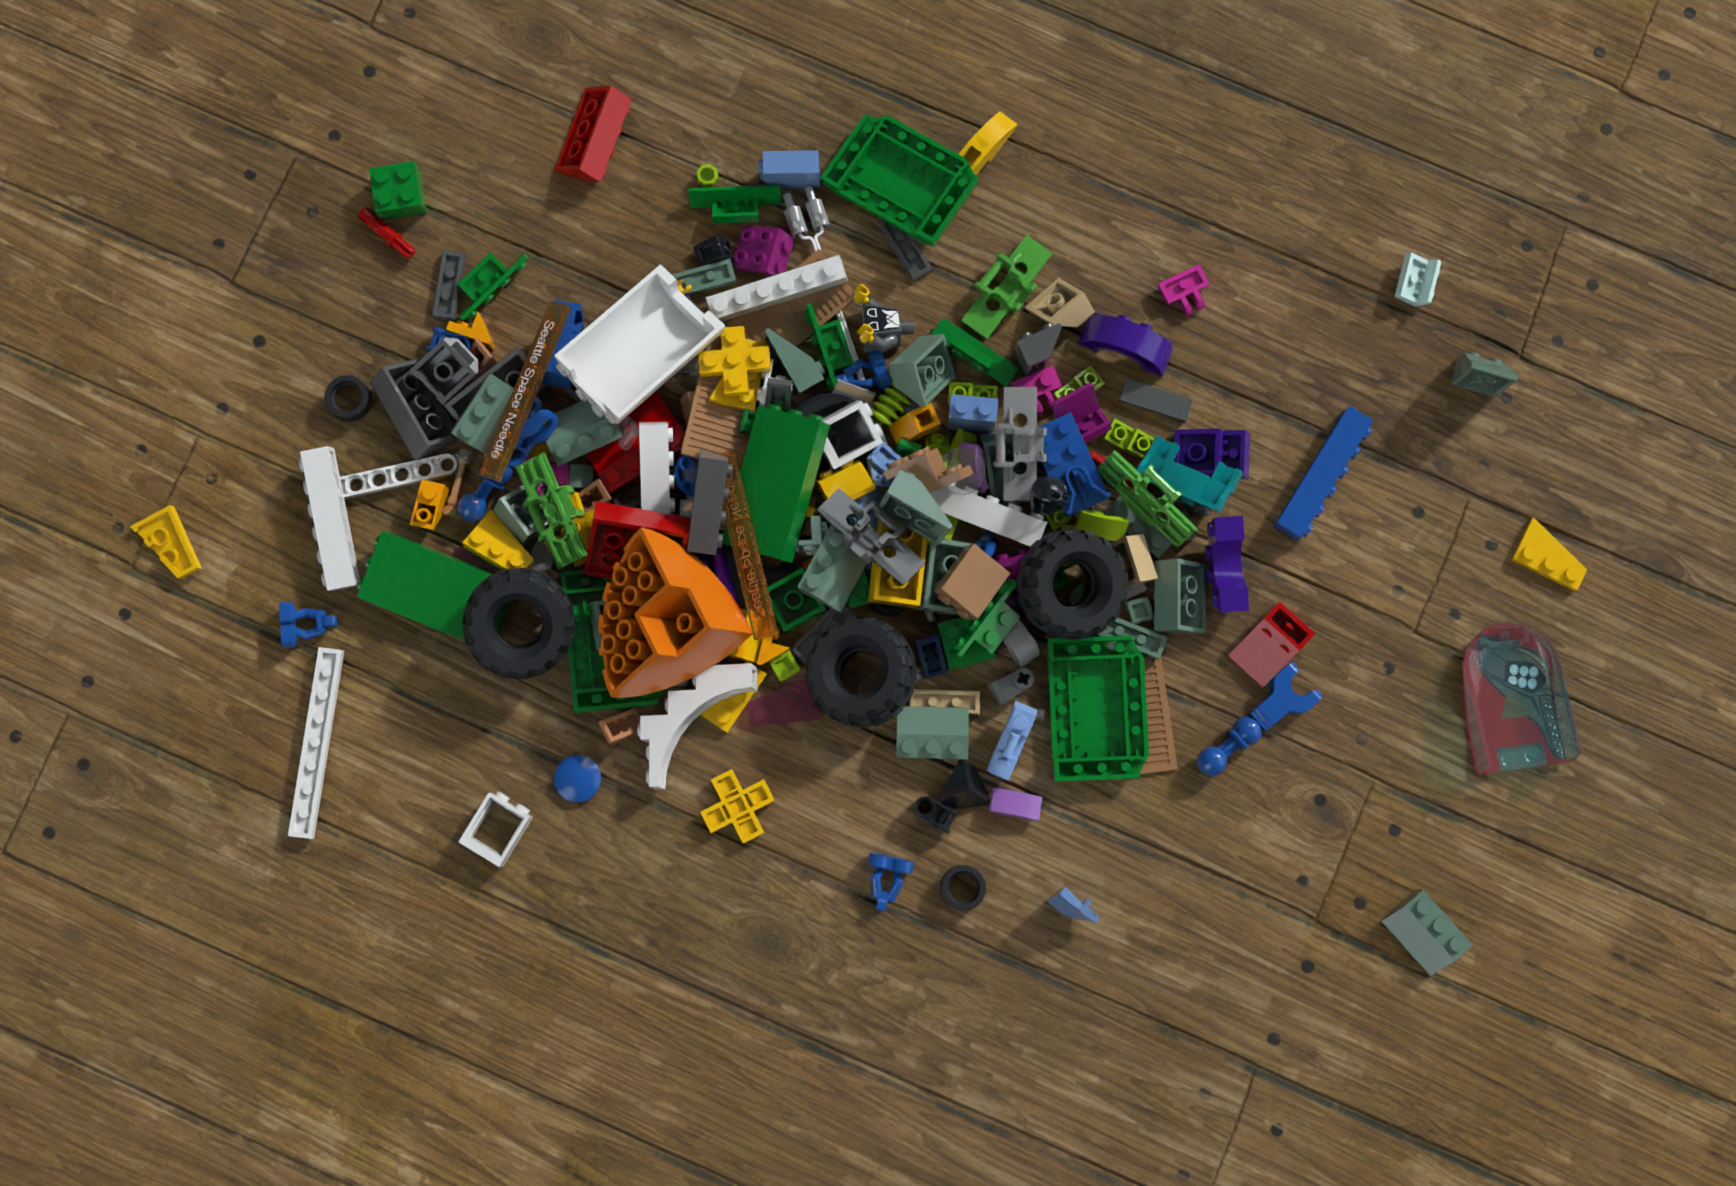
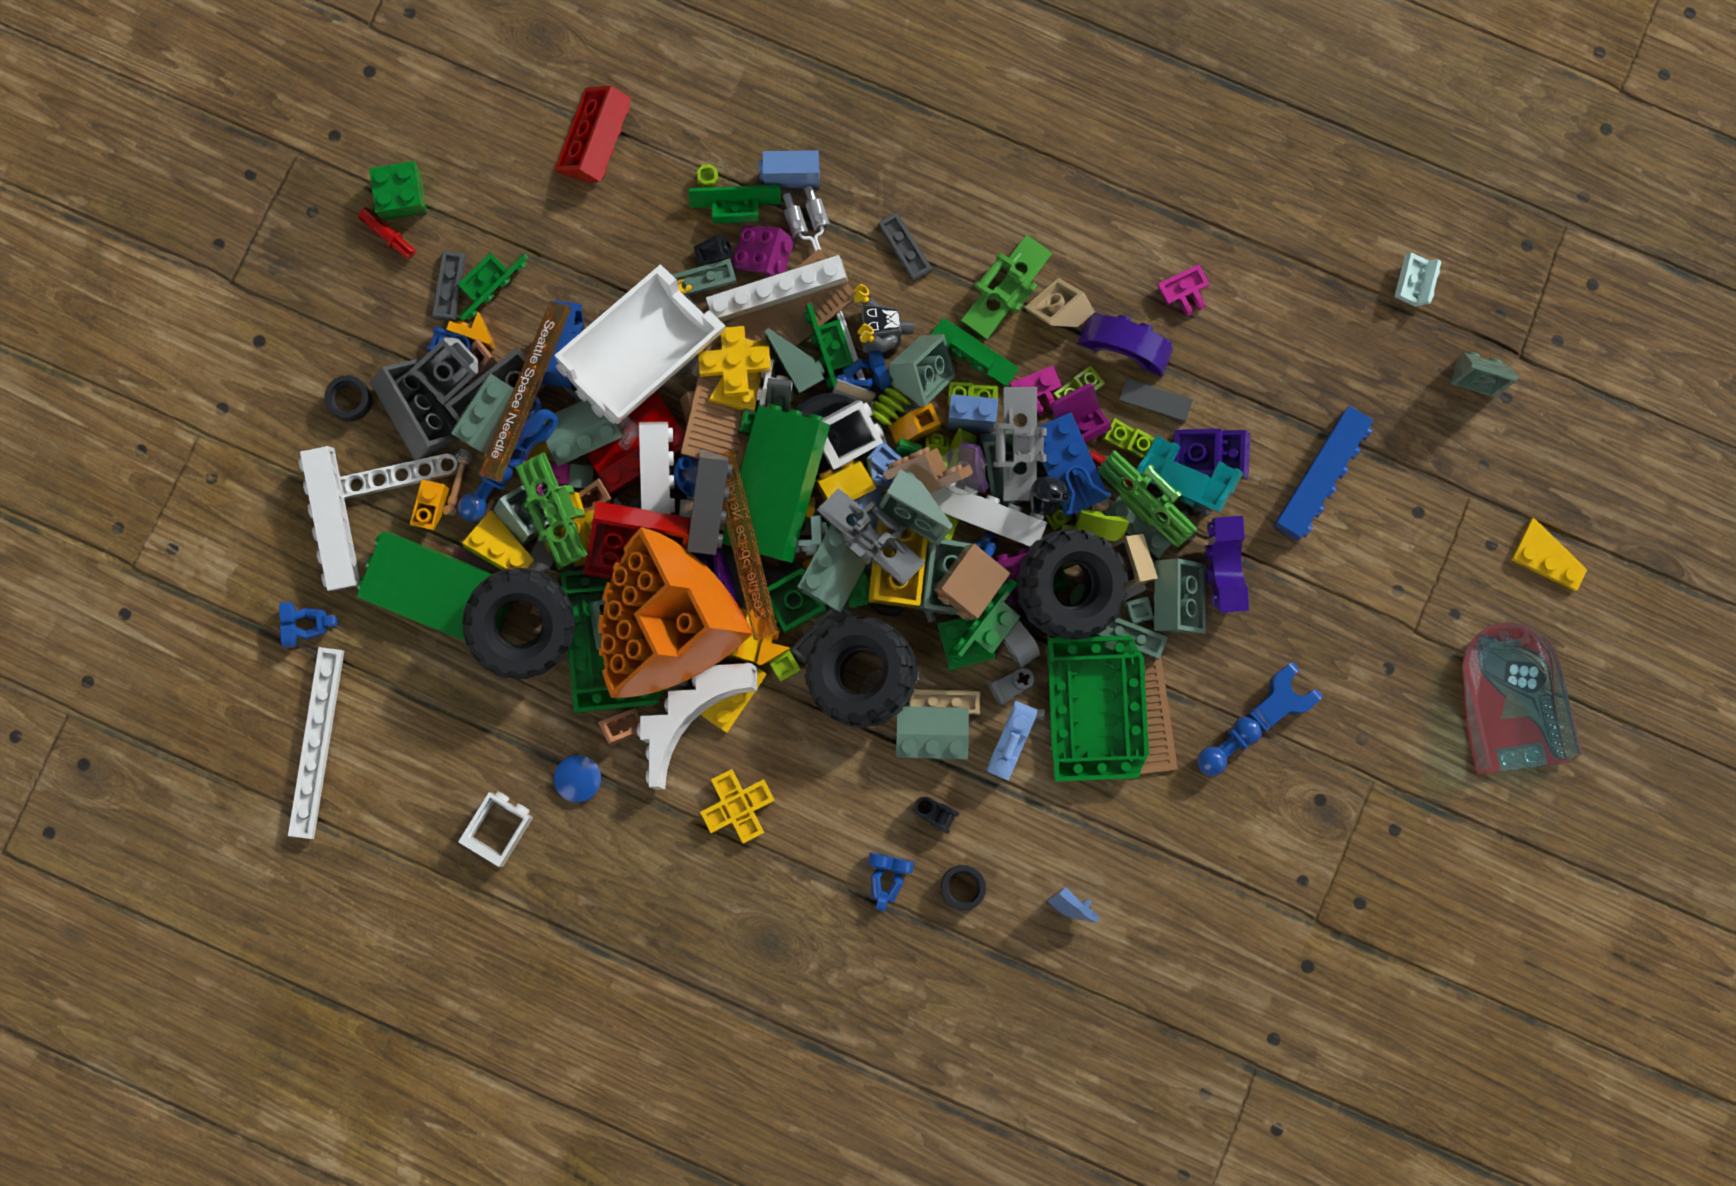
yellow wing [130,505,202,579] -> none
clear pink wing [748,677,821,727] -> none
green slope [820,115,979,247] -> none
dark blue slope [914,634,948,679] -> none
black slope [937,759,990,809] -> none
yellow slope [959,111,1018,175] -> none
medium lavender slope [988,788,1042,821] -> none
dark grey slope [1014,323,1062,377] -> none
slope [1227,601,1315,688] -> none
sand green slope [1381,889,1473,976] -> none

